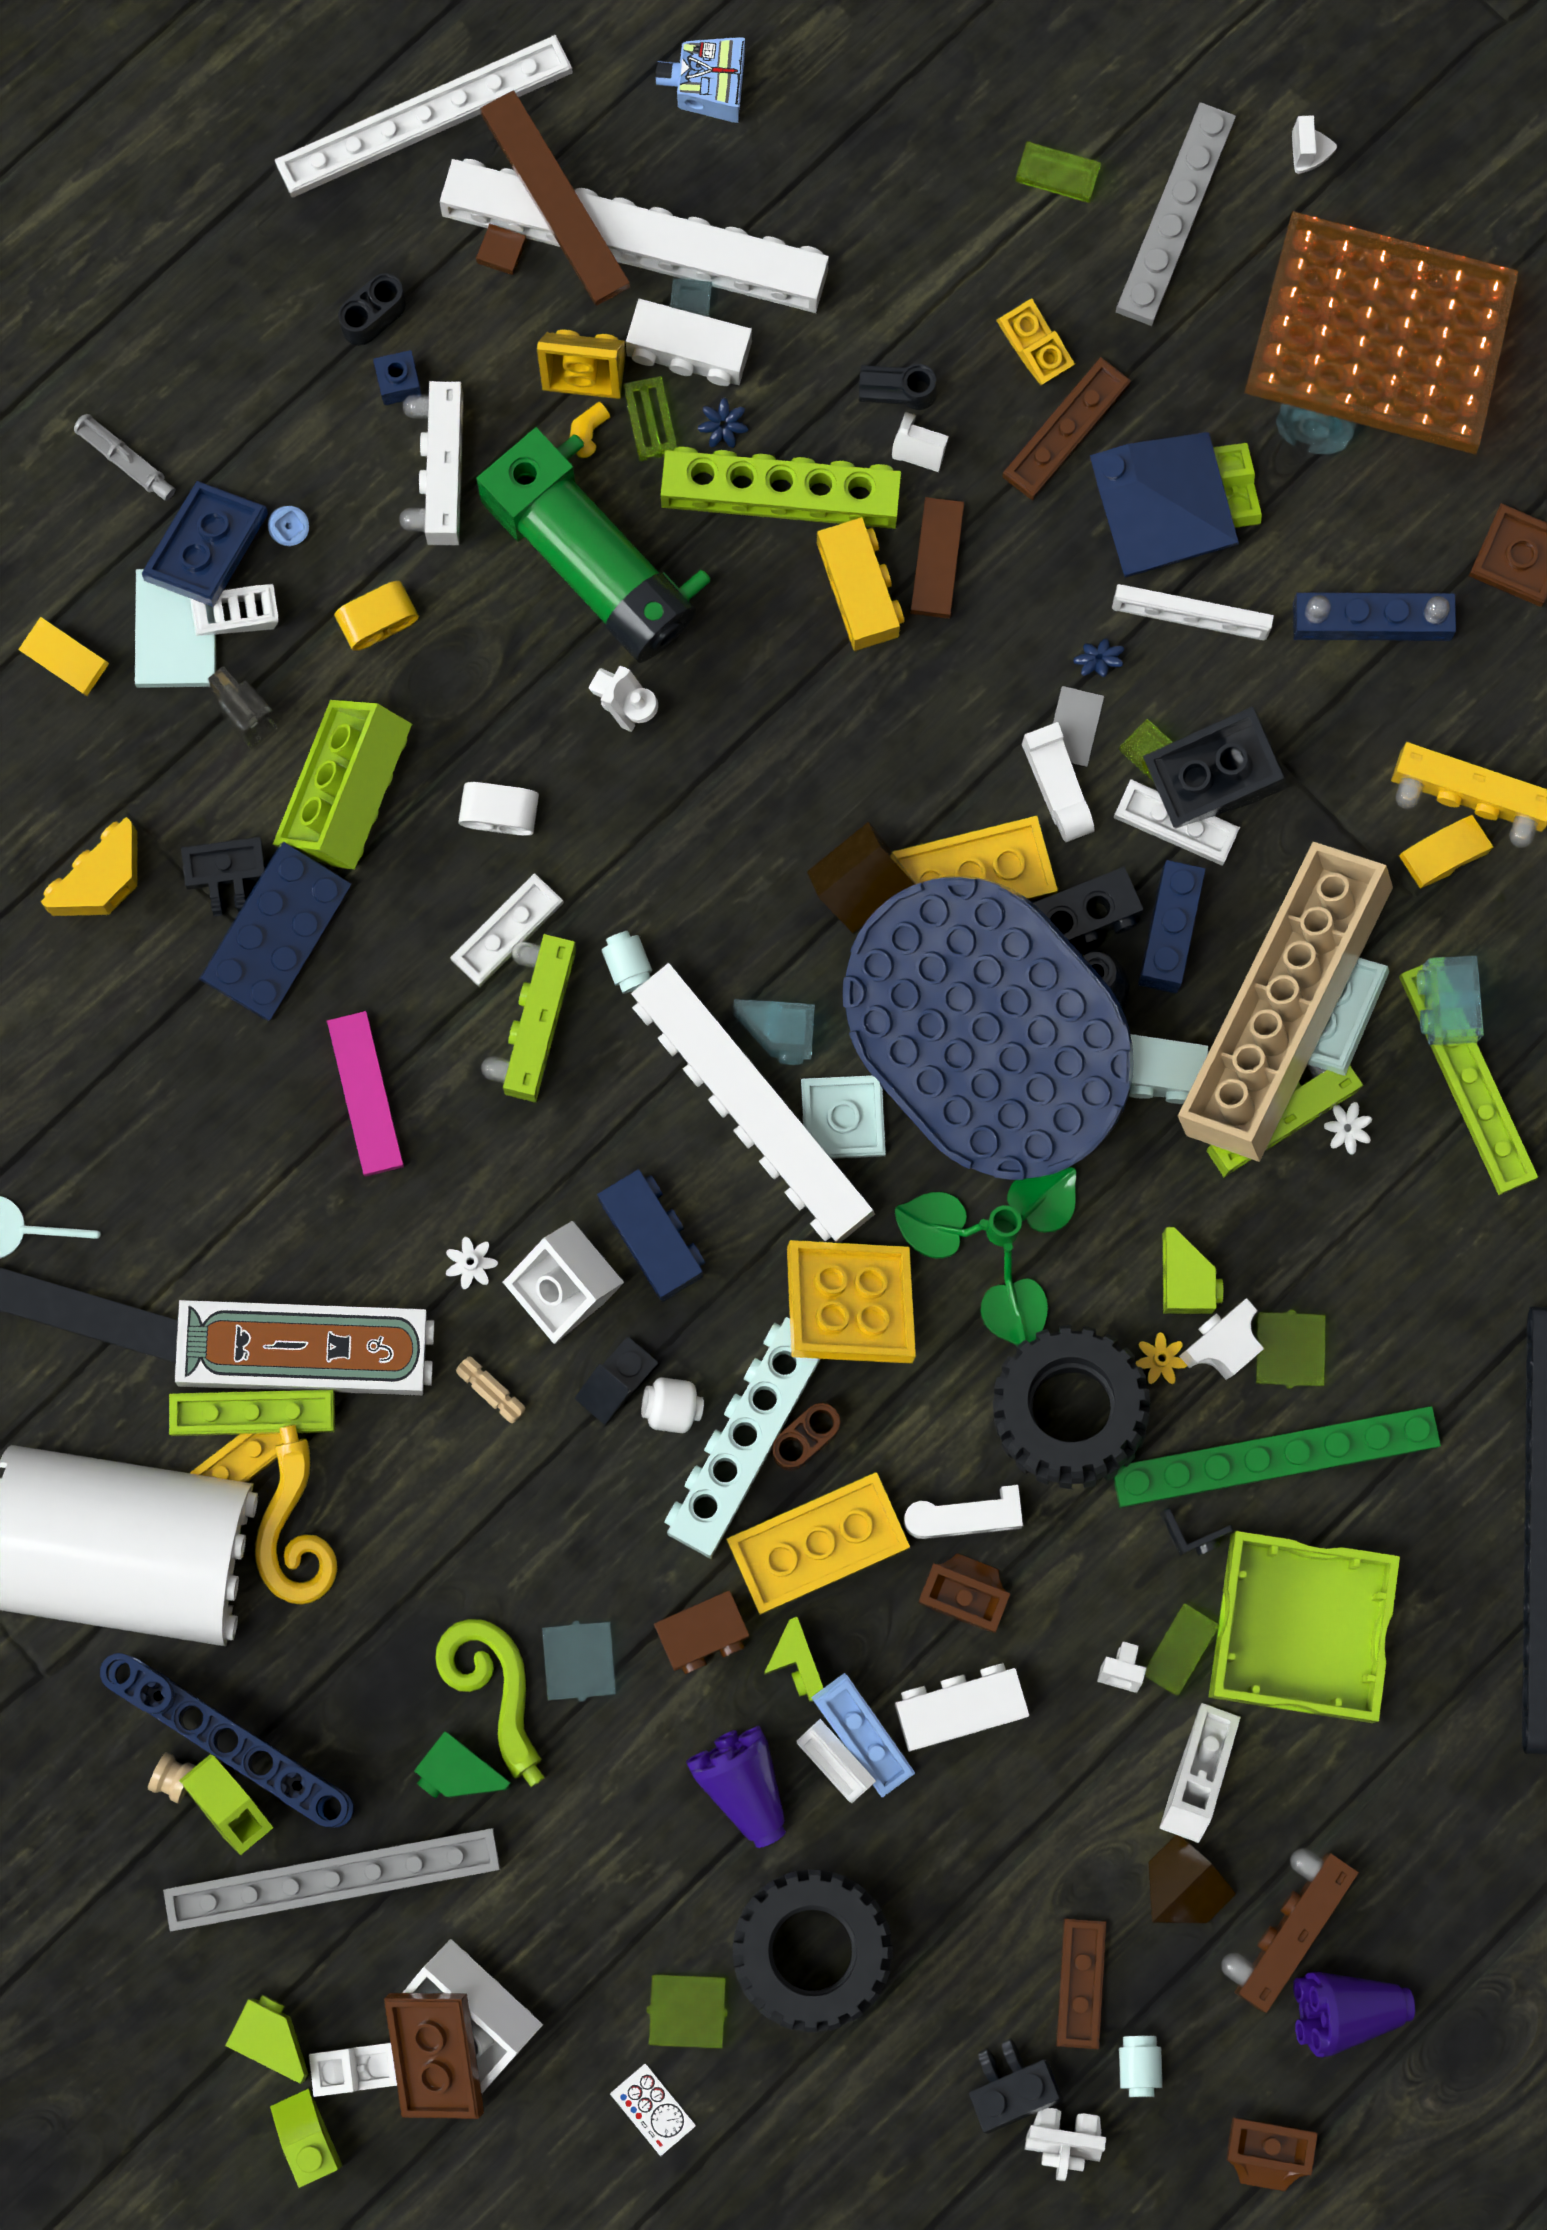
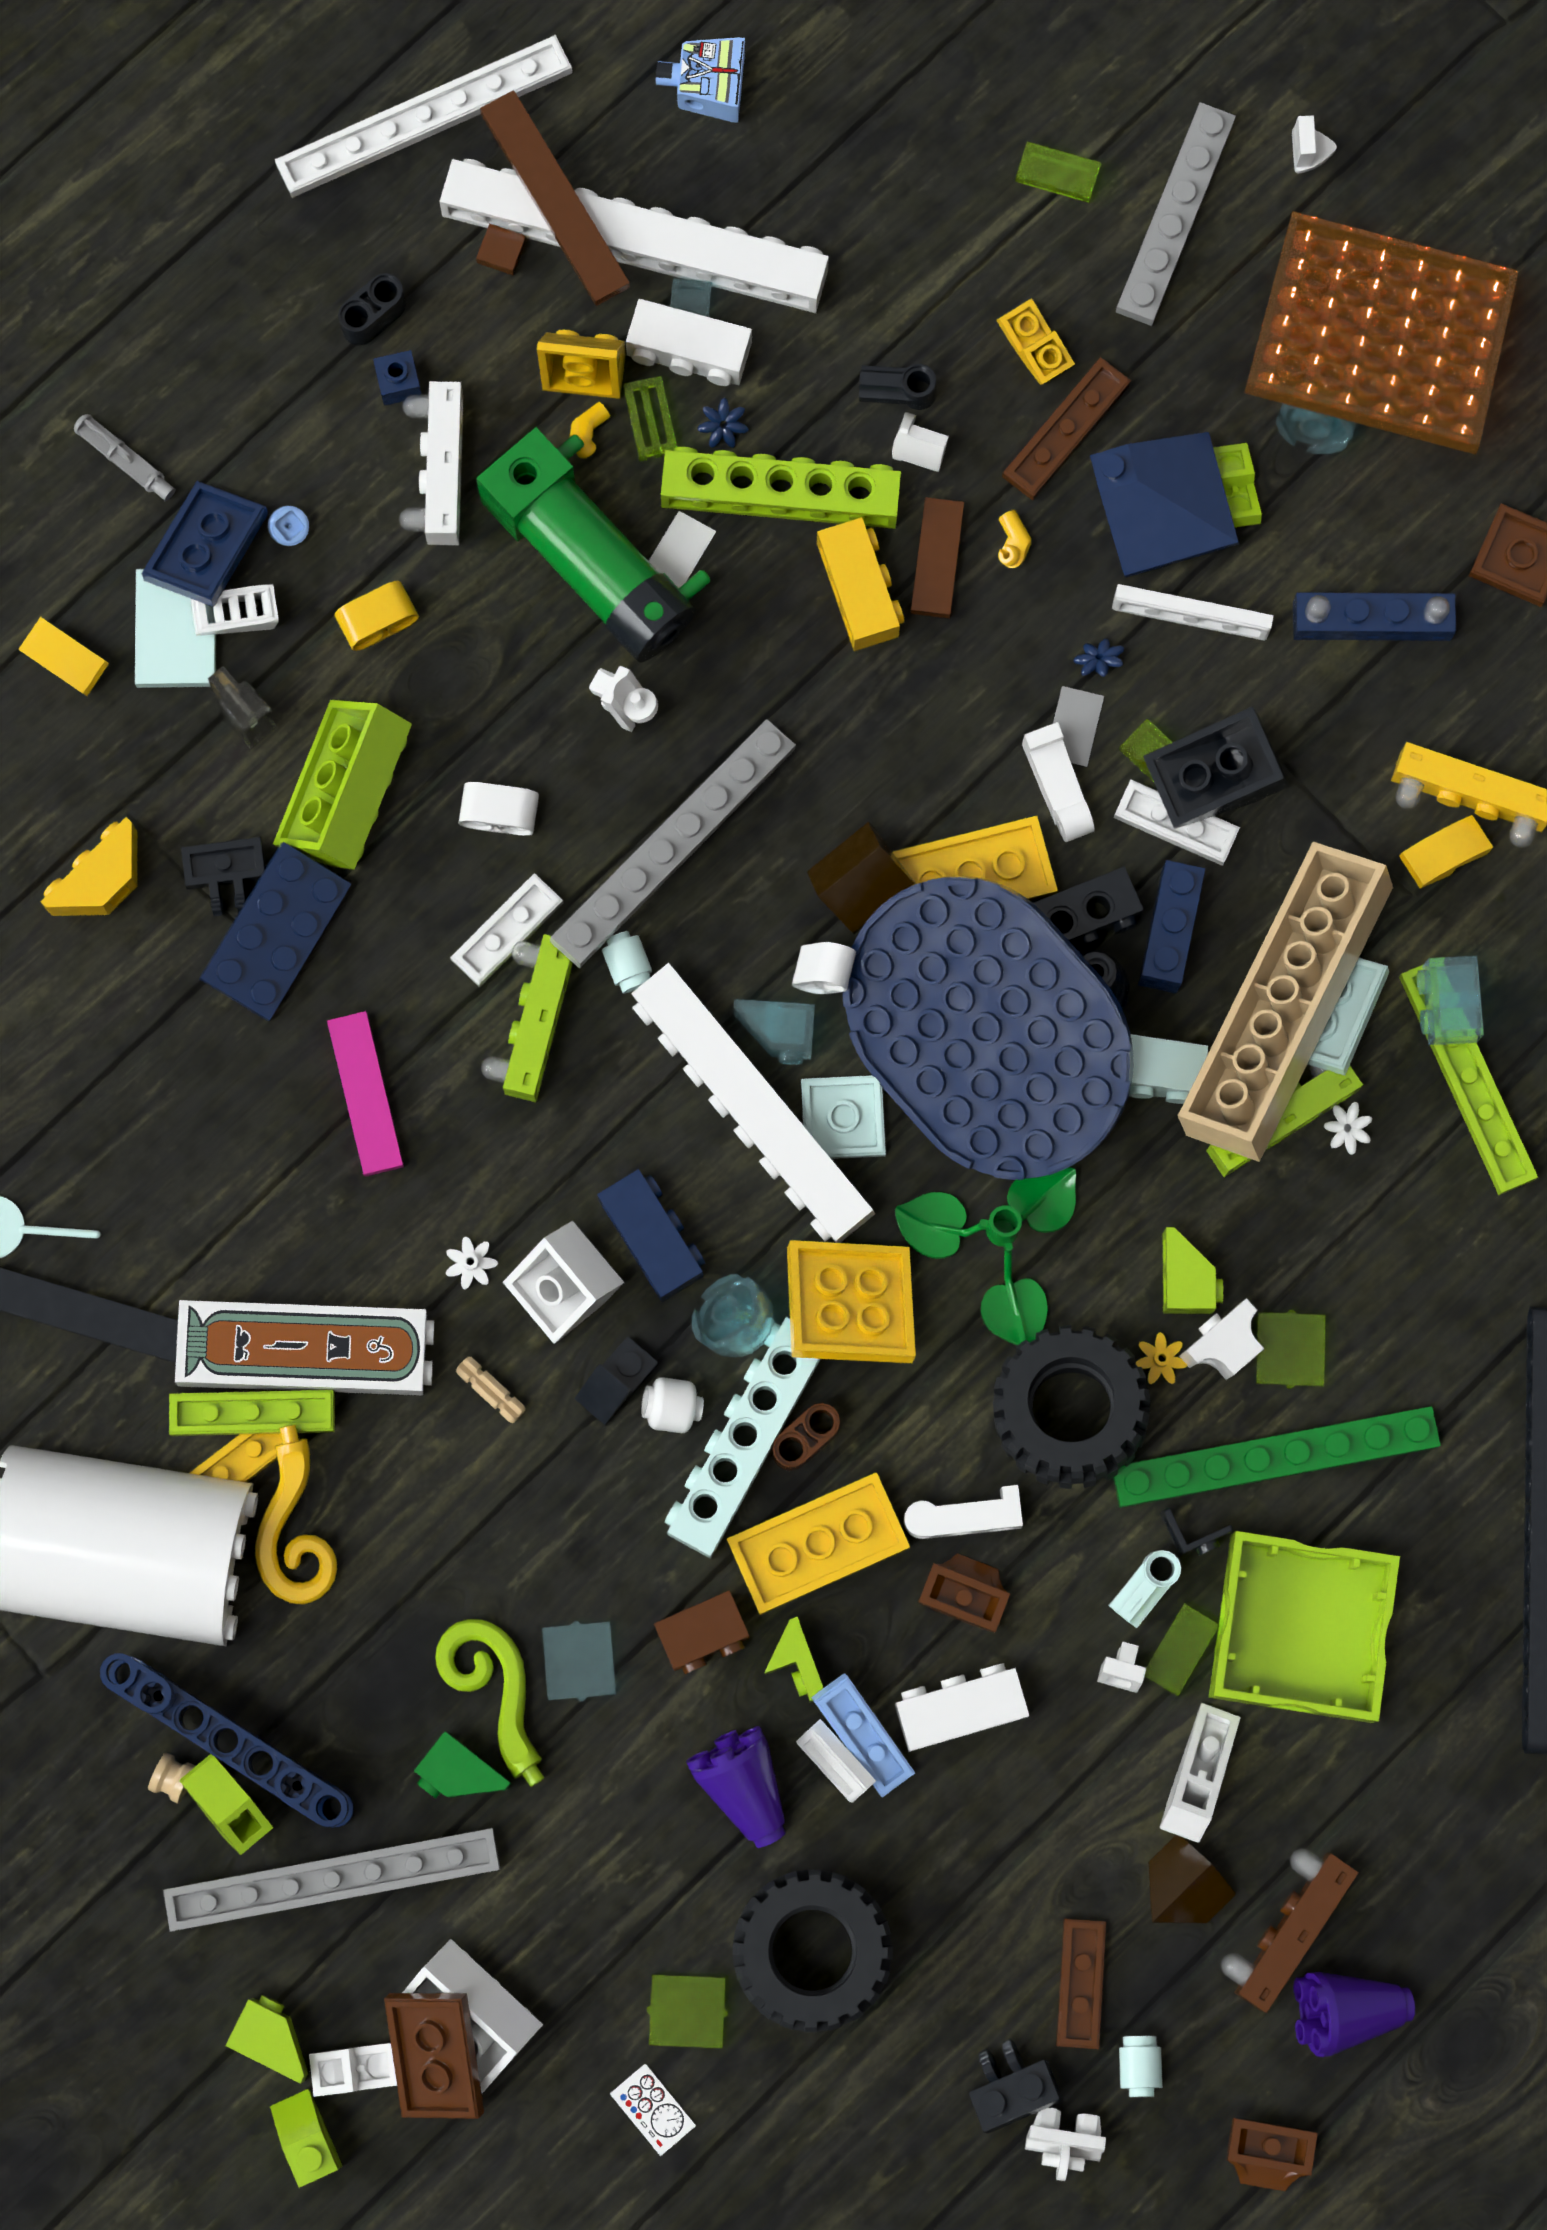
none -> light grey plate [550,719,796,969]
none -> white sticker [649,511,716,588]
none -> clear light blue cylinder [692,1274,774,1357]
none -> white beam [792,942,856,994]
none -> yellow arm [998,510,1031,568]
none -> light aqua piece [1108,1550,1181,1628]

